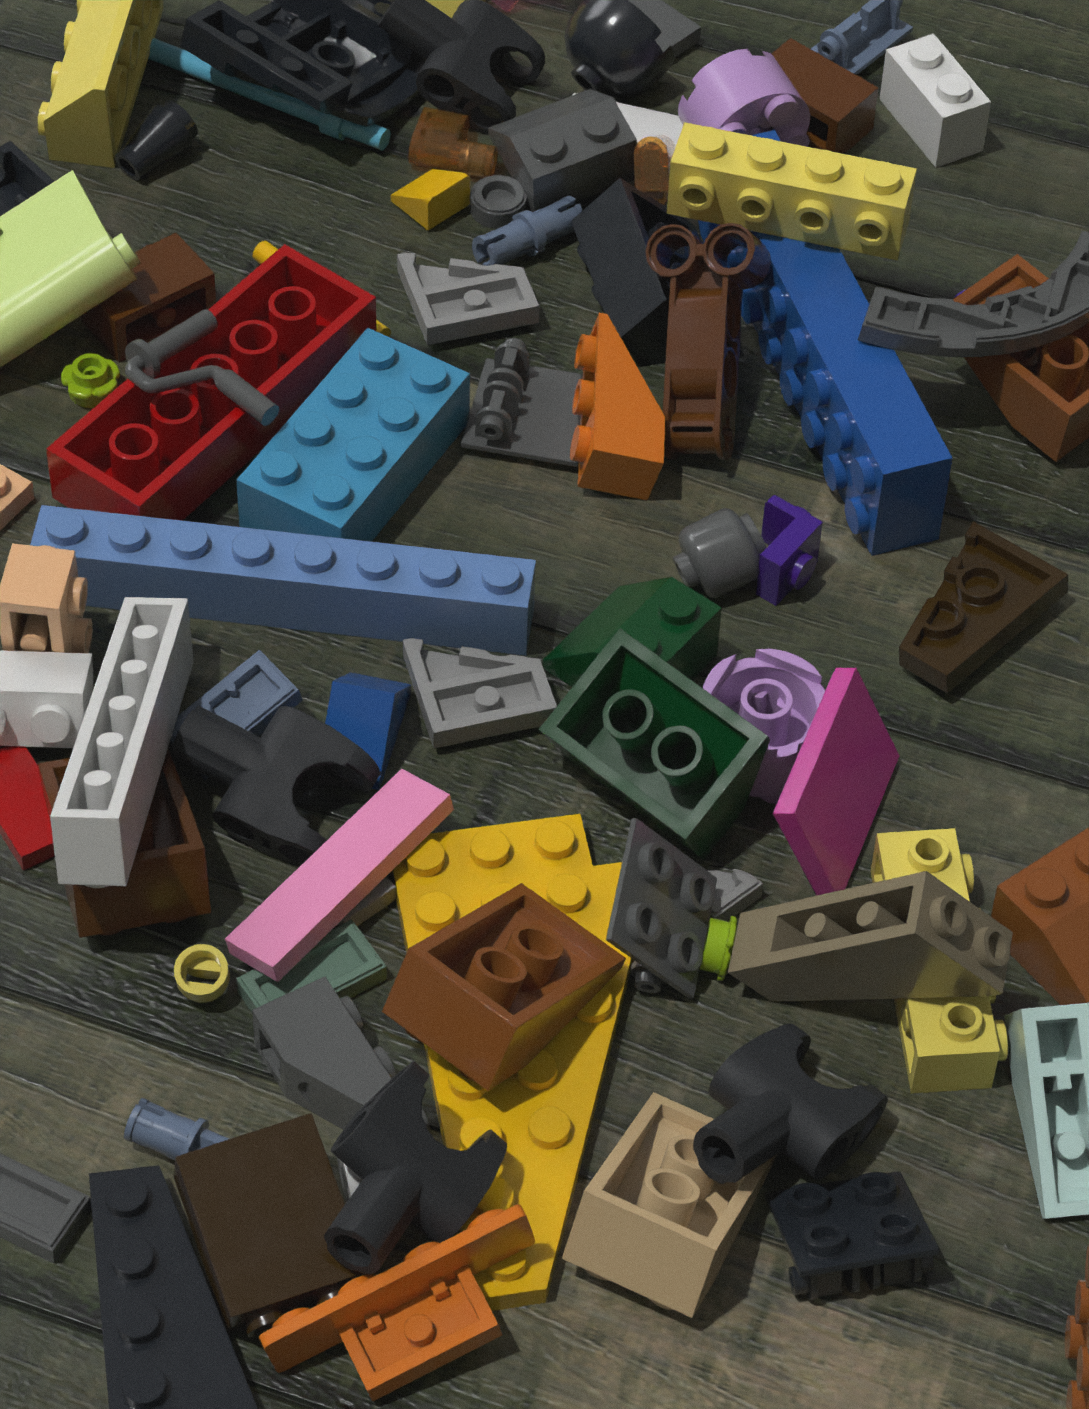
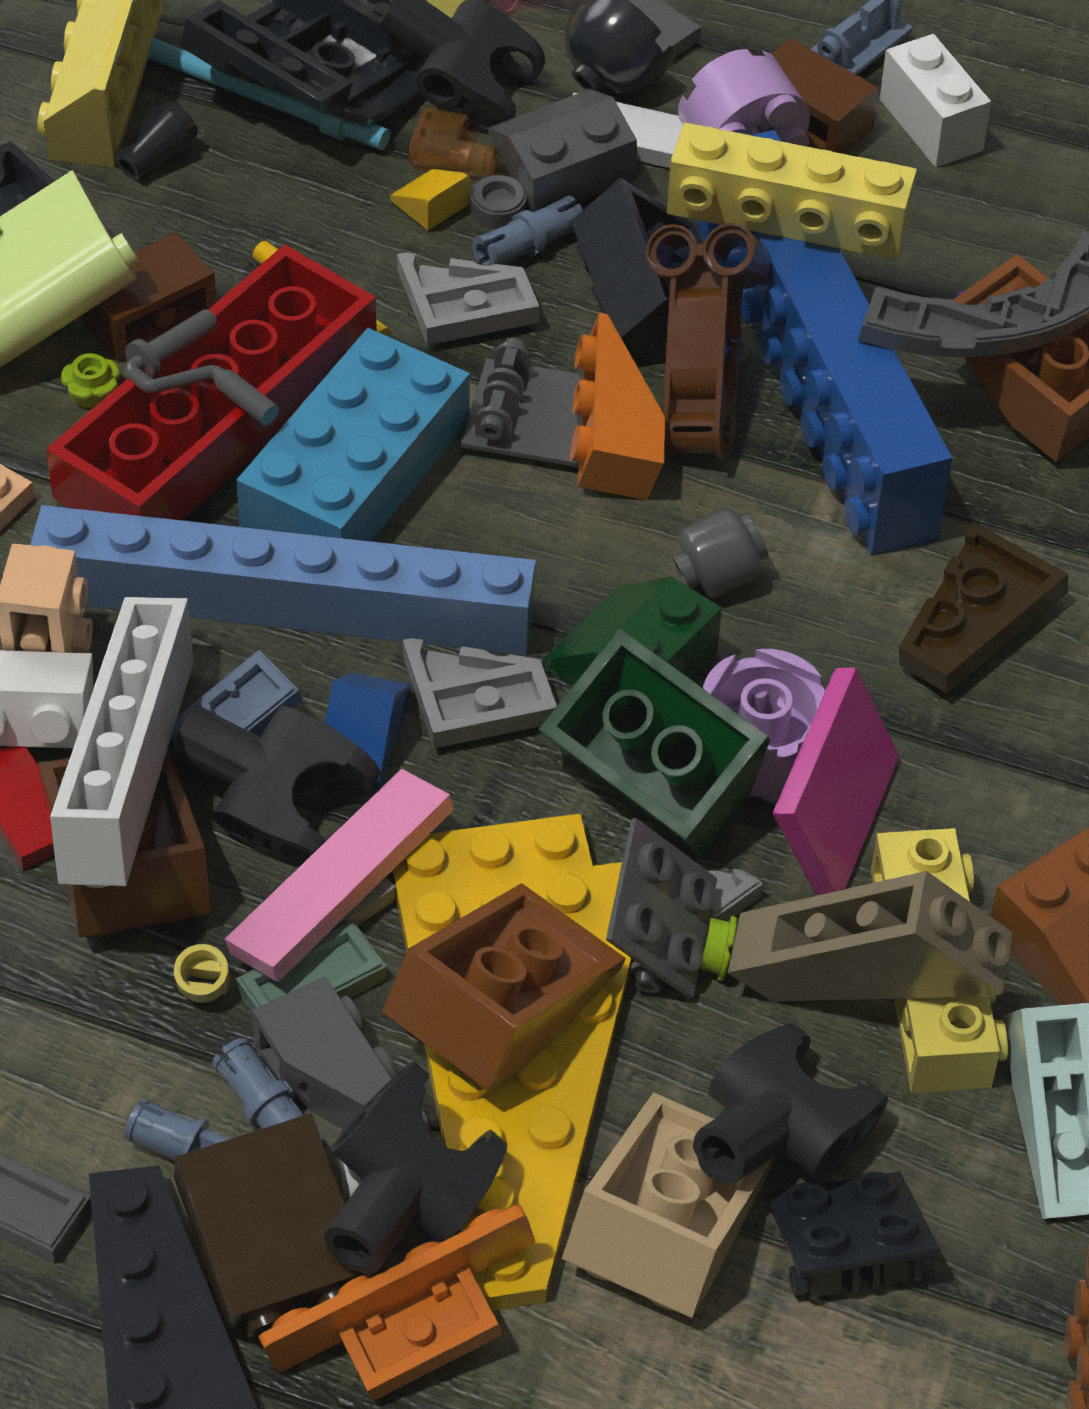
clear orange piece [634,135,676,205] -> none
dark purple bracket [756,495,823,606] -> none
none -> sand blue pin [212,1038,327,1149]

